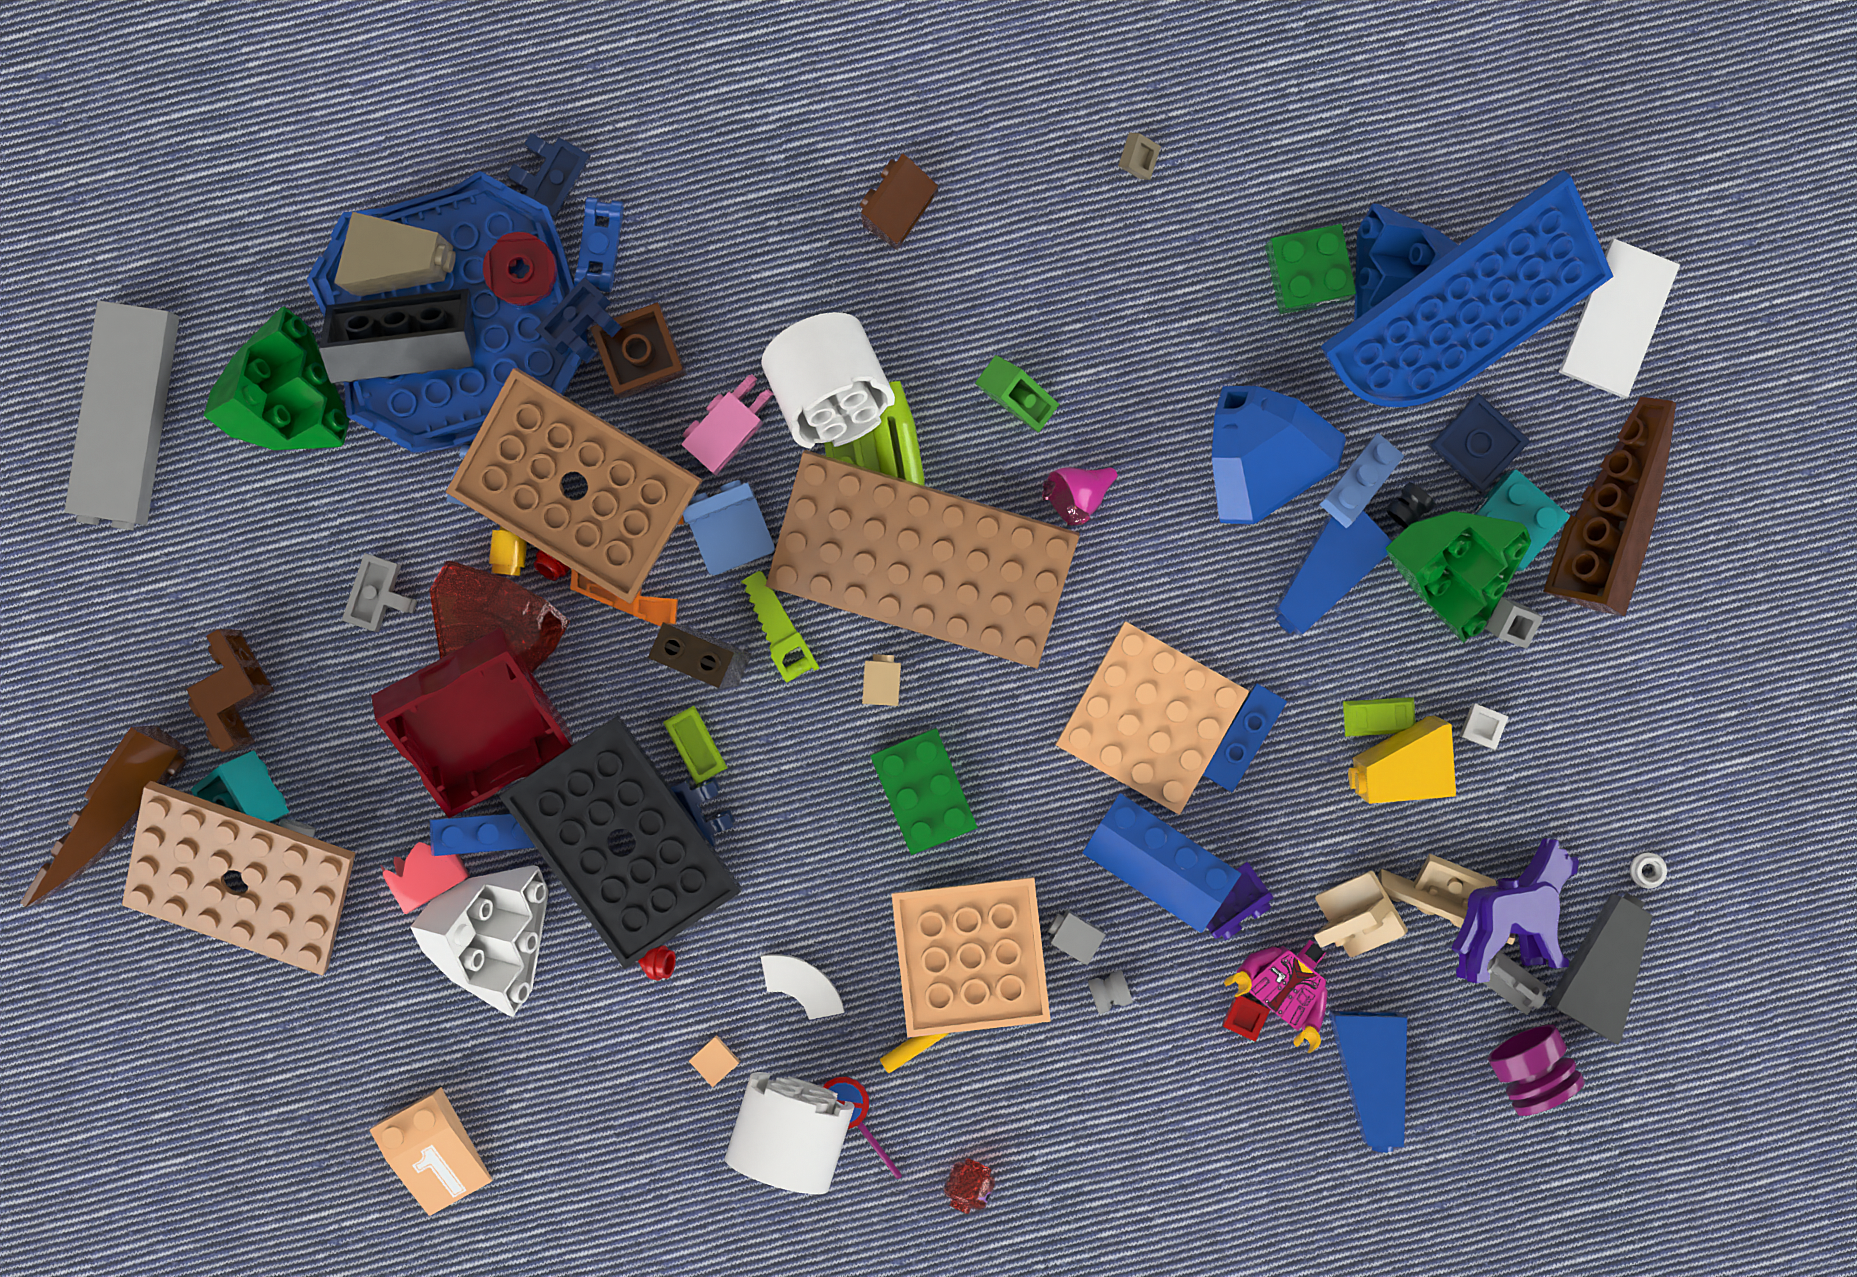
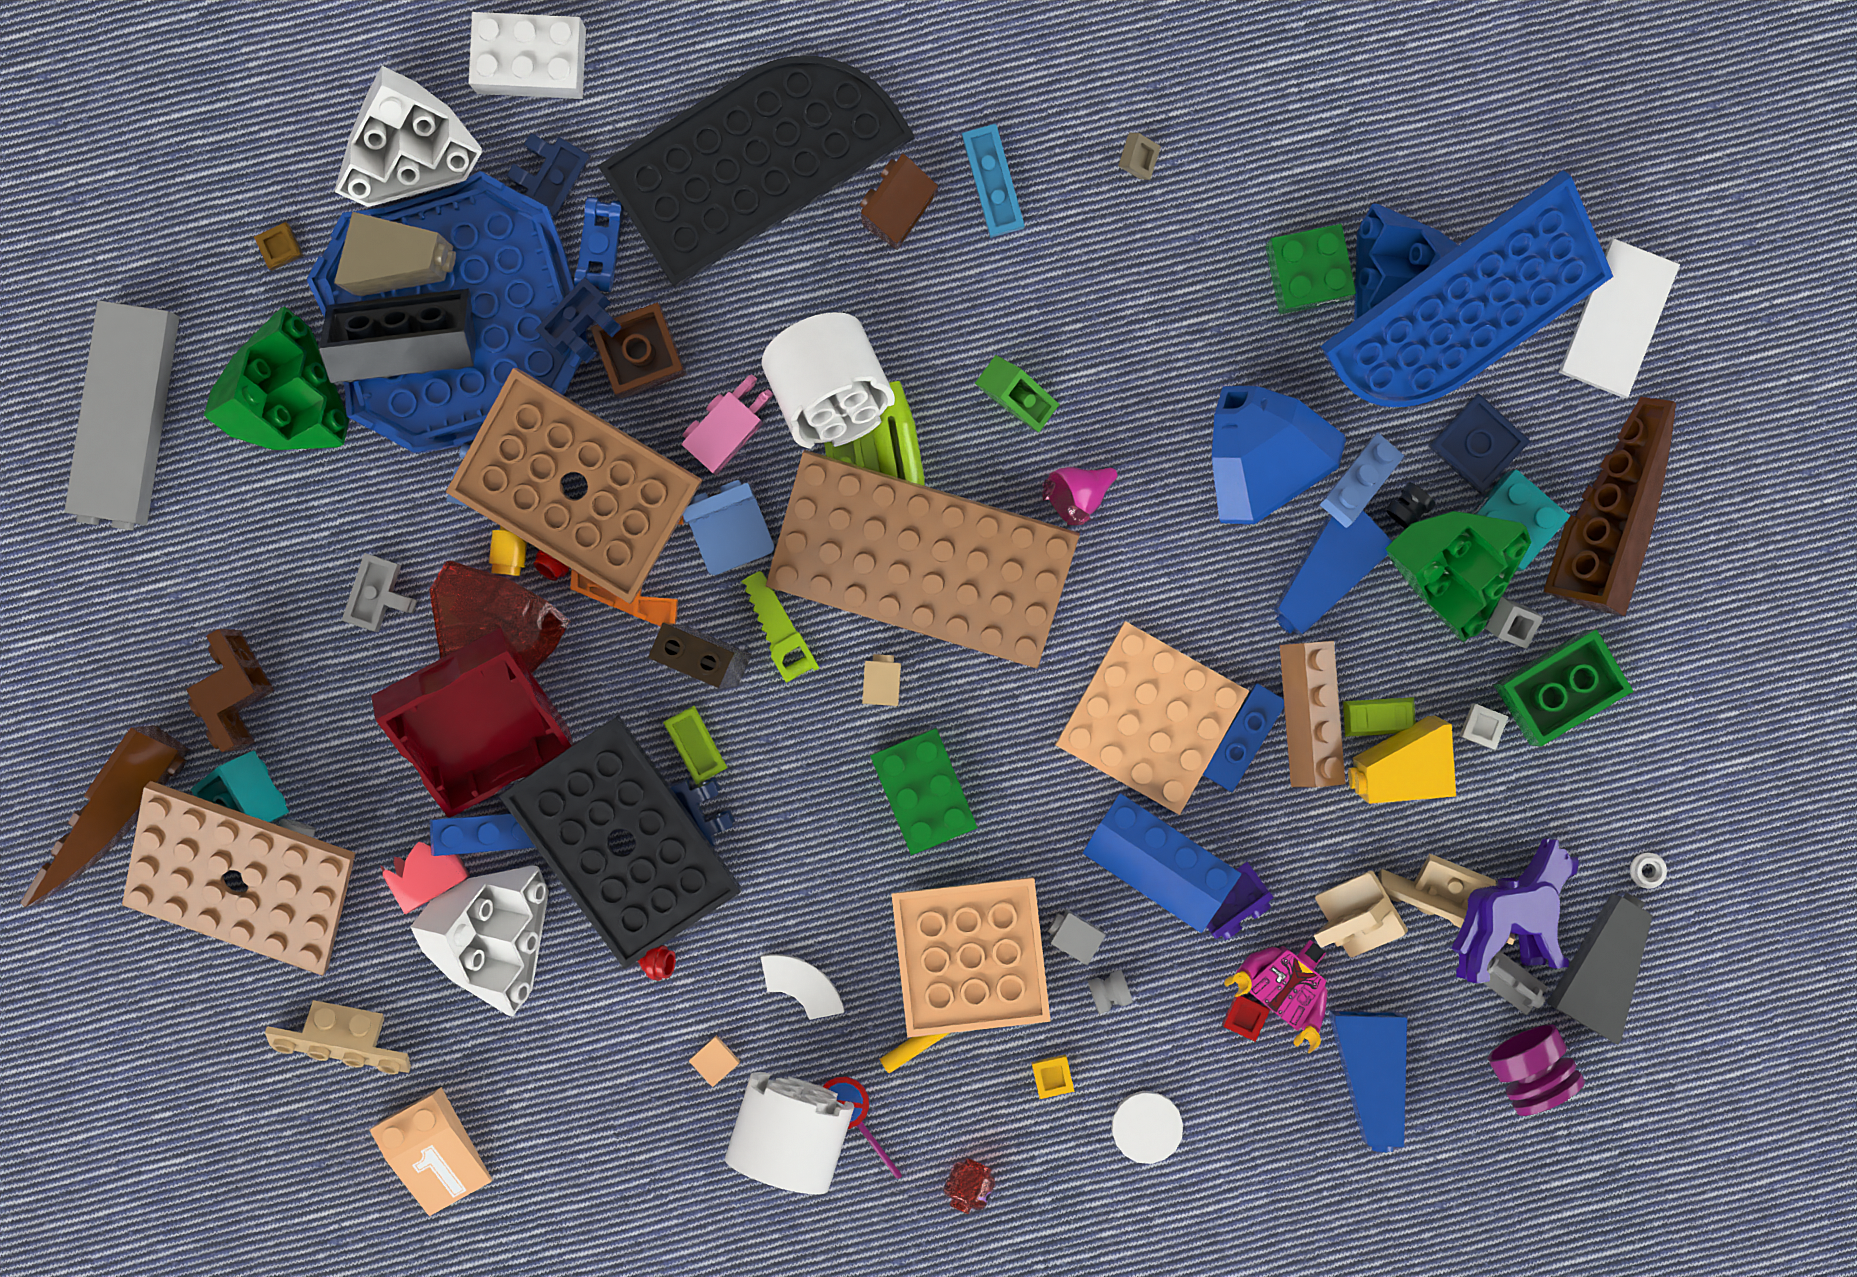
dark red plate [483,232,557,306] -> none
none -> pearl gold tile [254,222,304,271]
none -> tan bracket [265,1000,411,1074]
none -> white brick [335,66,482,207]
none -> white brick [469,12,586,99]
none -> black plate [598,55,915,288]
none -> dark azure plate [962,124,1025,238]
none -> yellow plate [1031,1054,1075,1099]
none -> white tile [1111,1091,1183,1164]
none -> medium nougat brick [1280,641,1345,788]
none -> green brick [1493,629,1633,747]

